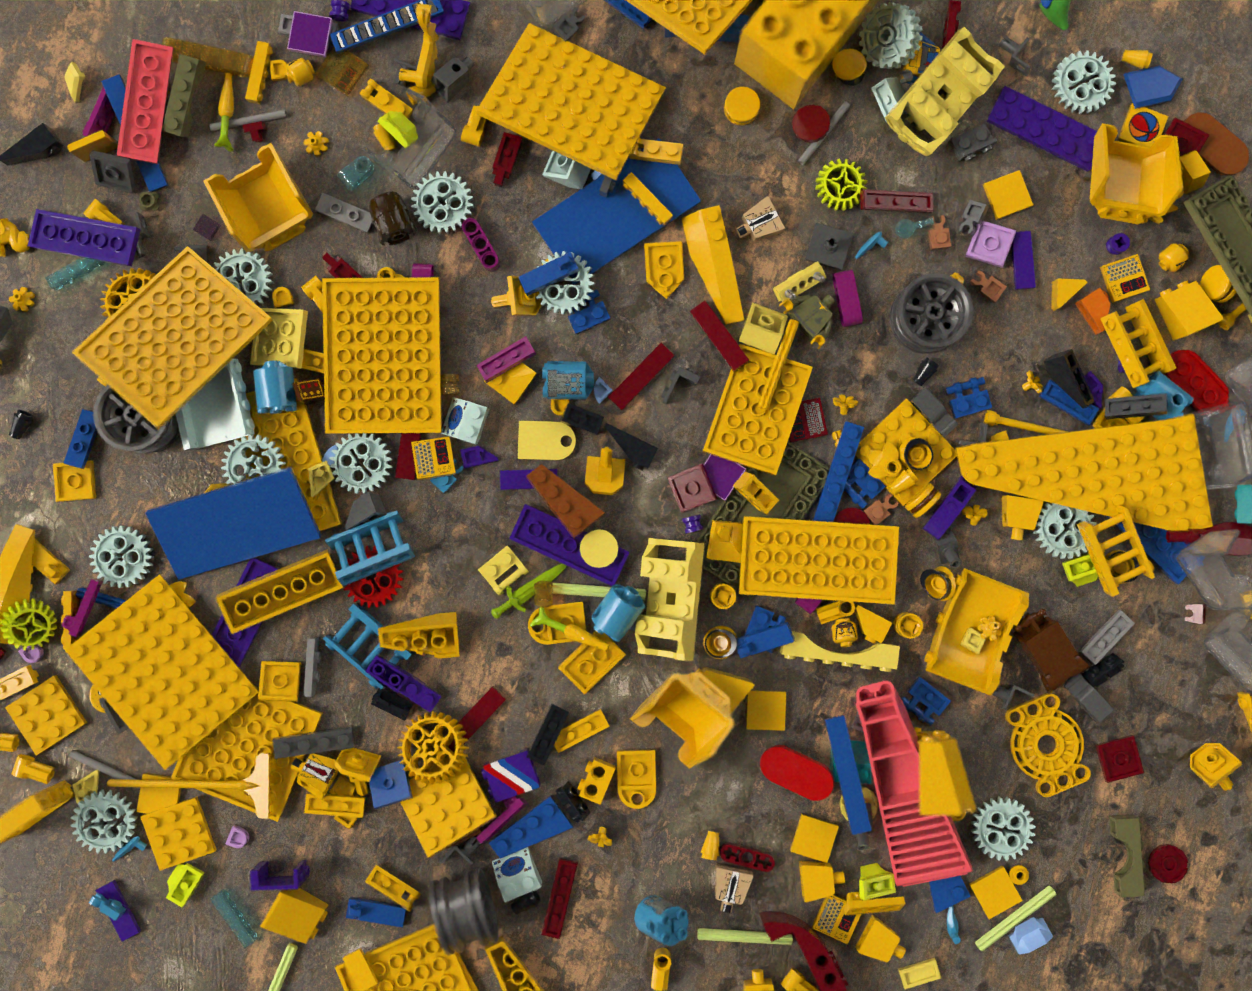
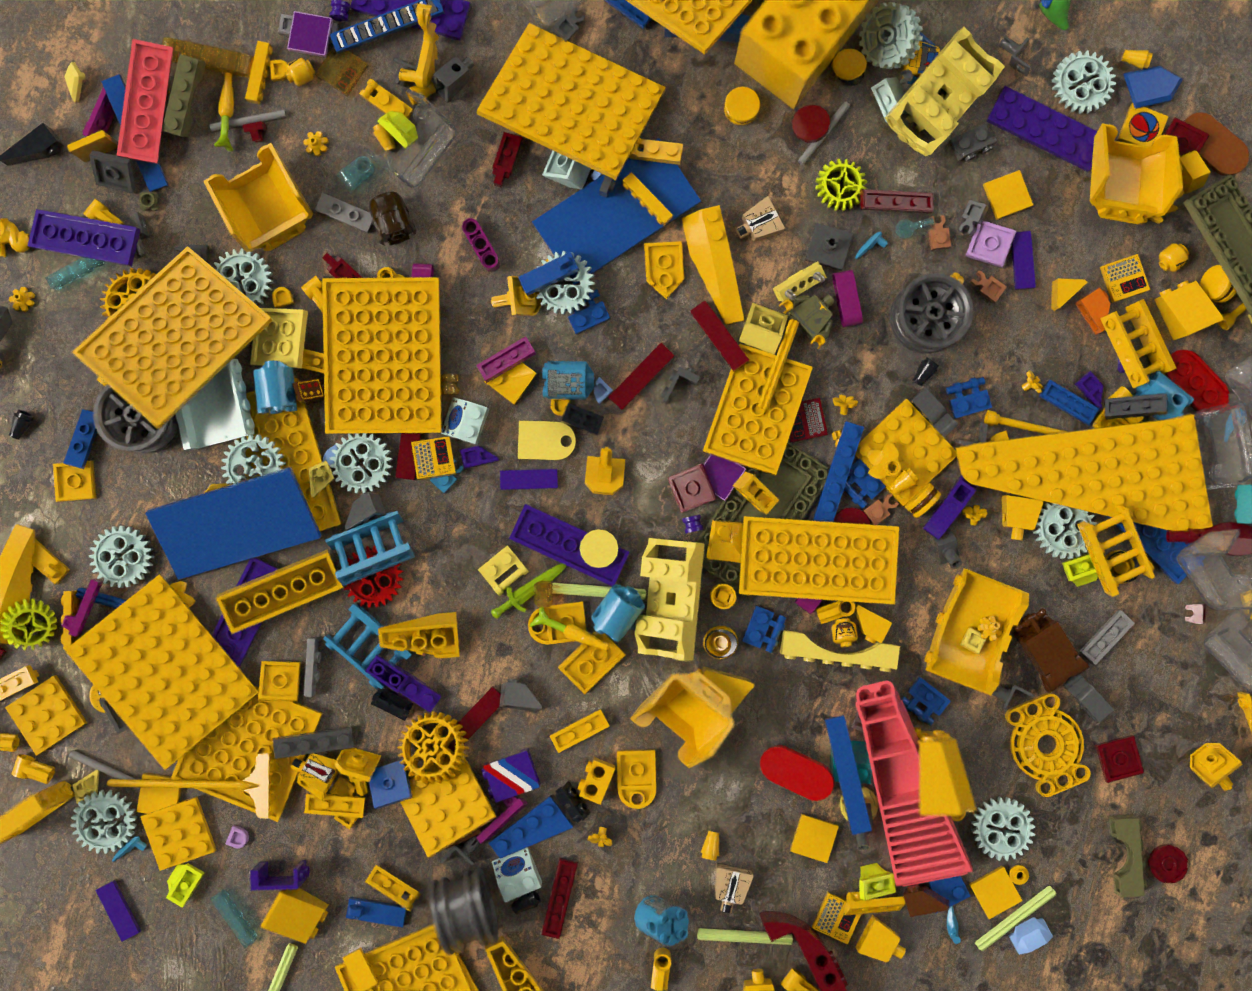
lavender tile [18,644,44,663] -> none
dark azure plate [89,893,126,921] -> none
tile [193,214,221,241] -> none
light aqua gear [411,171,474,234] -> none
yellow piece [461,105,487,147] -> none
dark orange wedge [526,464,605,539] -> none
black hinge [526,704,569,765] -> none
black slope [605,423,658,471] -> none
dark red beam [720,843,775,872] -> none
blue hinge [736,622,795,659] -> none
yellow tile [746,690,786,731] -> none
yellow torso [799,861,845,902] -> none
yellow wheel [893,612,923,639] -> none
light yellow tile [898,958,941,989] -> none
yellow piece [899,437,933,472] -> none
yellow piece [920,566,956,601] -> none
dark red hinge [941,0,961,50] -> none
black slope [1044,349,1095,409] -> none
black hinge [1082,653,1124,688] -> none
dark purple wheel [1106,233,1130,255] -> none
none -> dark grey slope [499,679,542,712]
none -> reddish brown slope [903,884,950,917]

